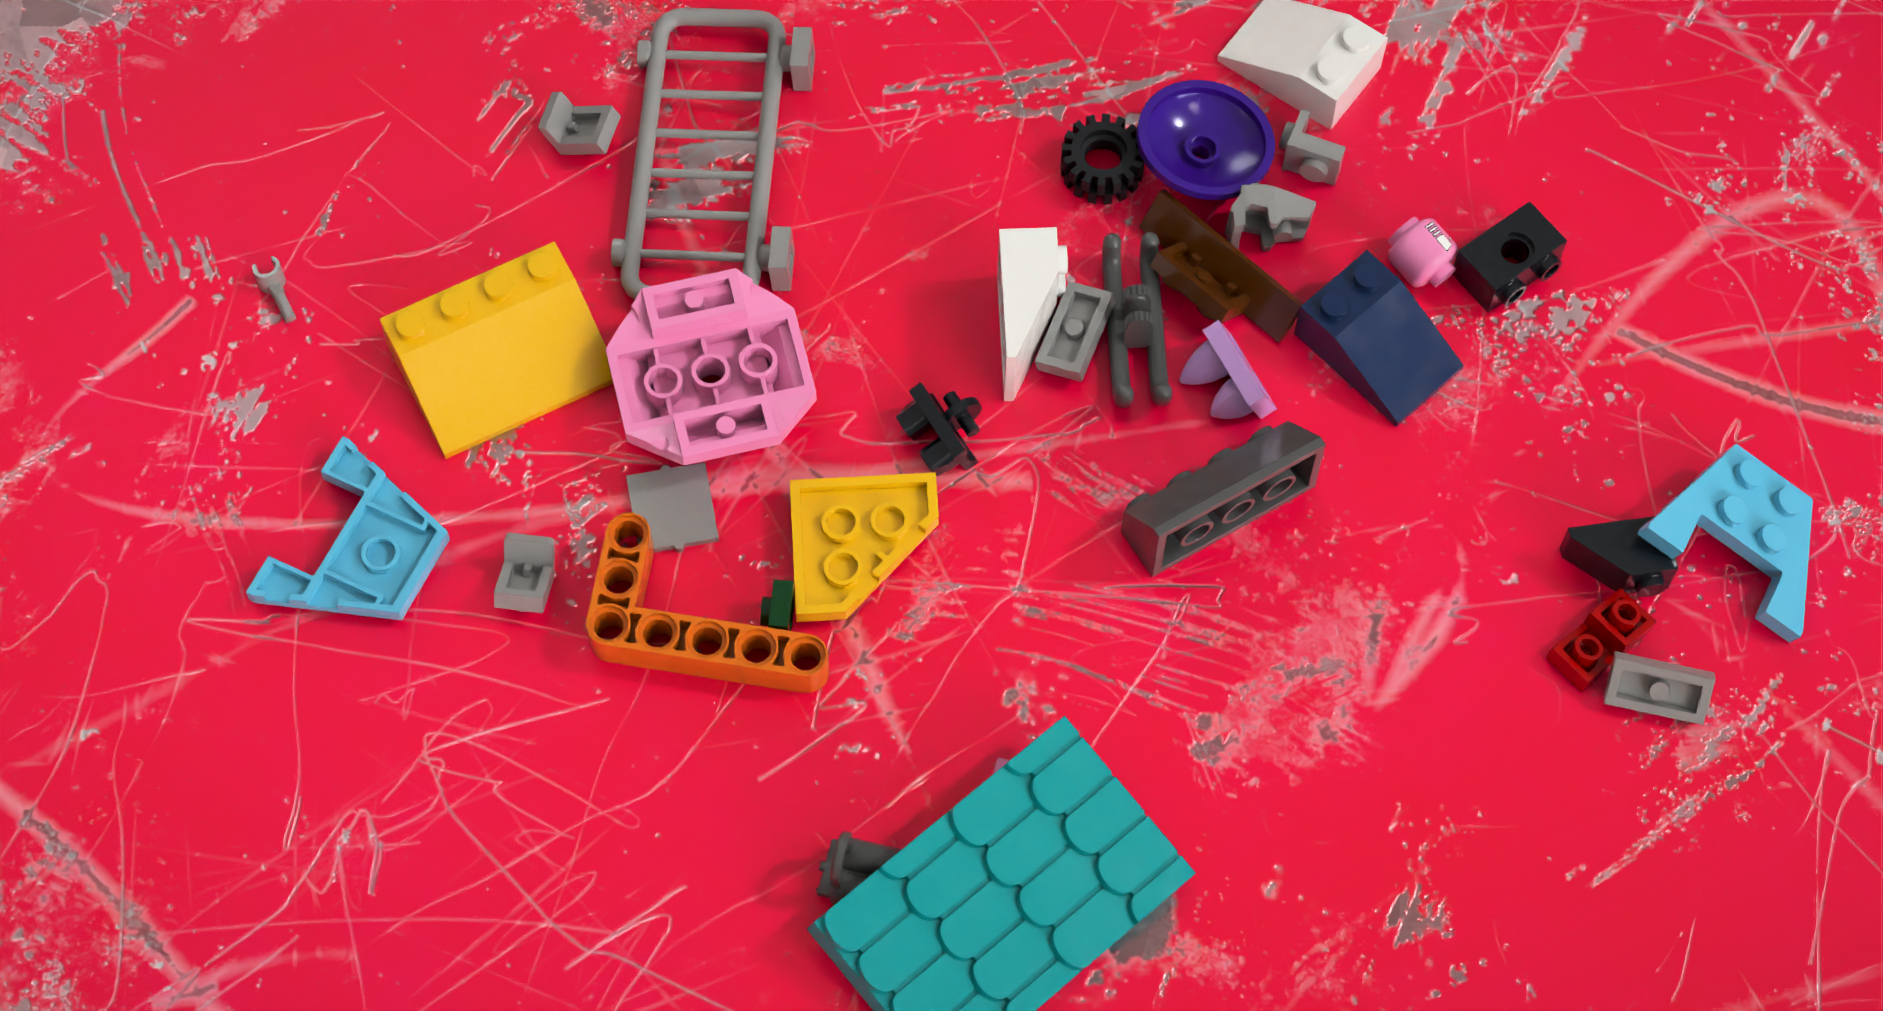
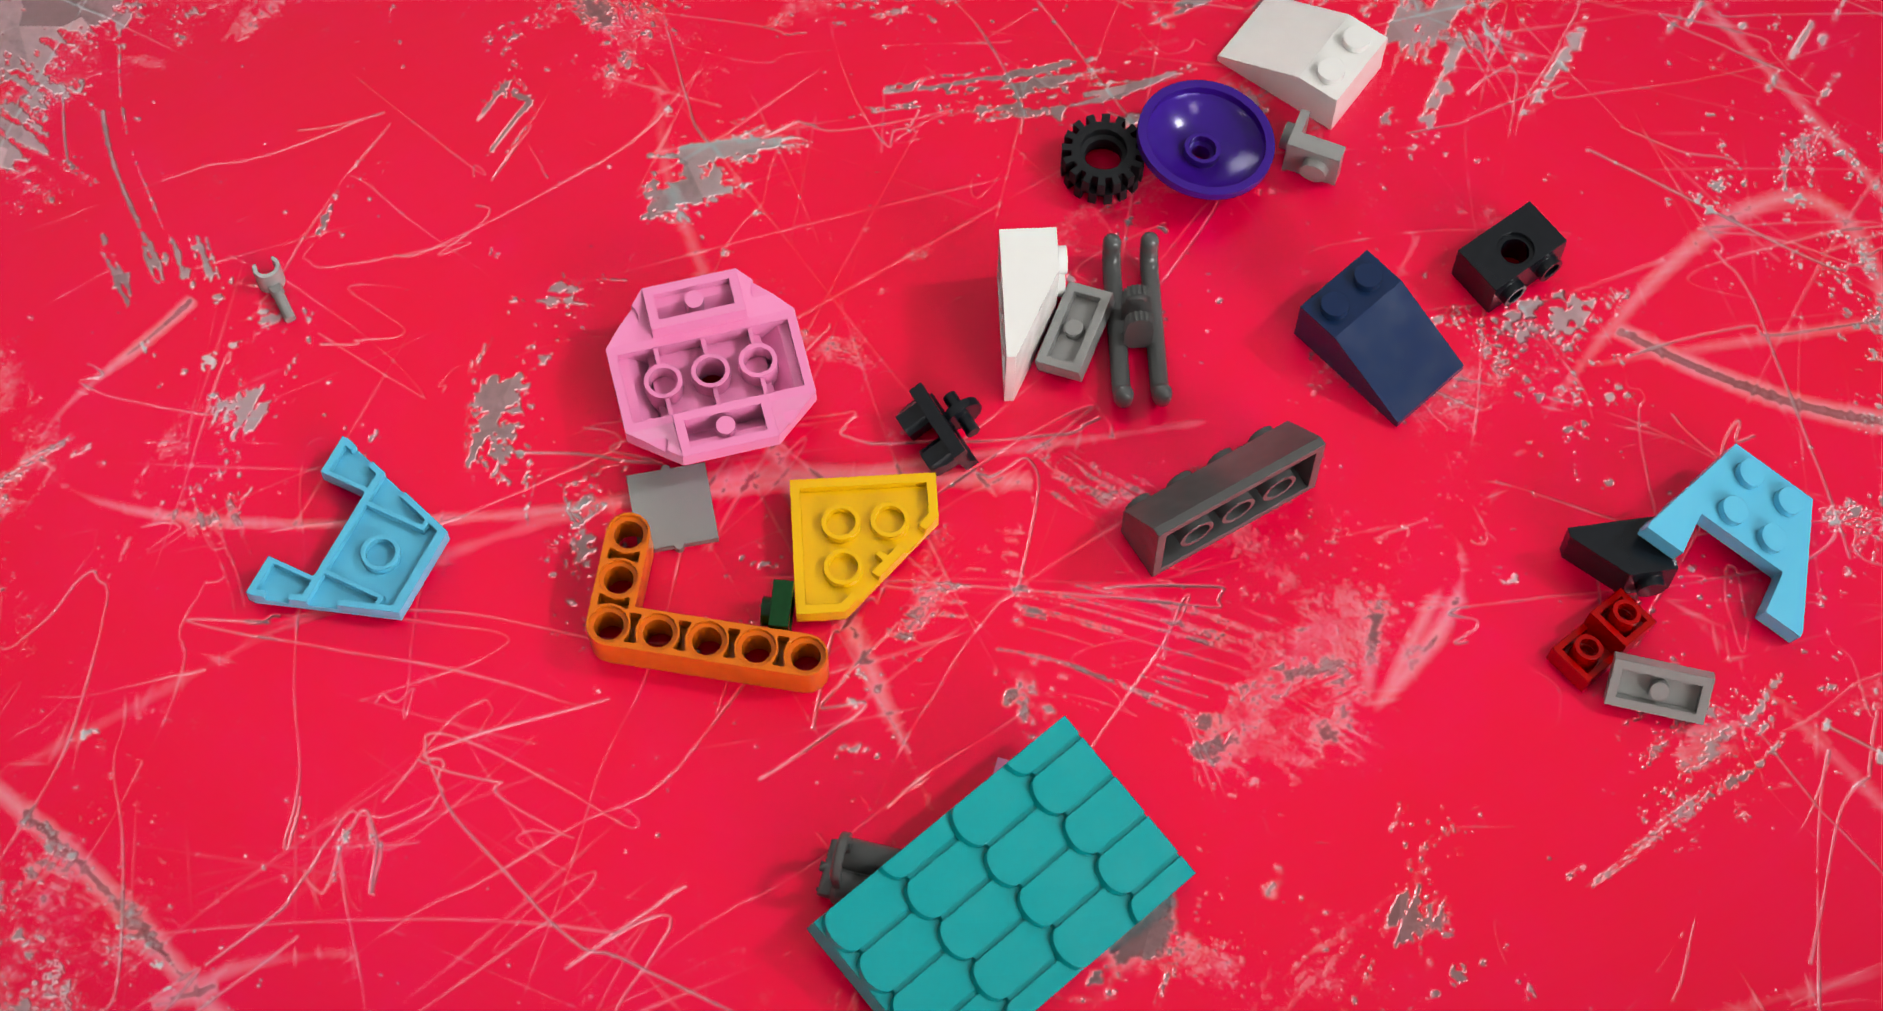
yellow slope [379,241,613,459] -> none
light grey bracket [494,533,555,613] -> none
light grey bracket [538,92,621,155] -> none
light grey bar [611,7,816,300] -> none
reddish brown bracket [1139,189,1304,342] -> none
lavender tile [1179,320,1277,419] -> none
light grey hand [1224,183,1316,251] -> none
bright pink head [1388,217,1458,288] -> none

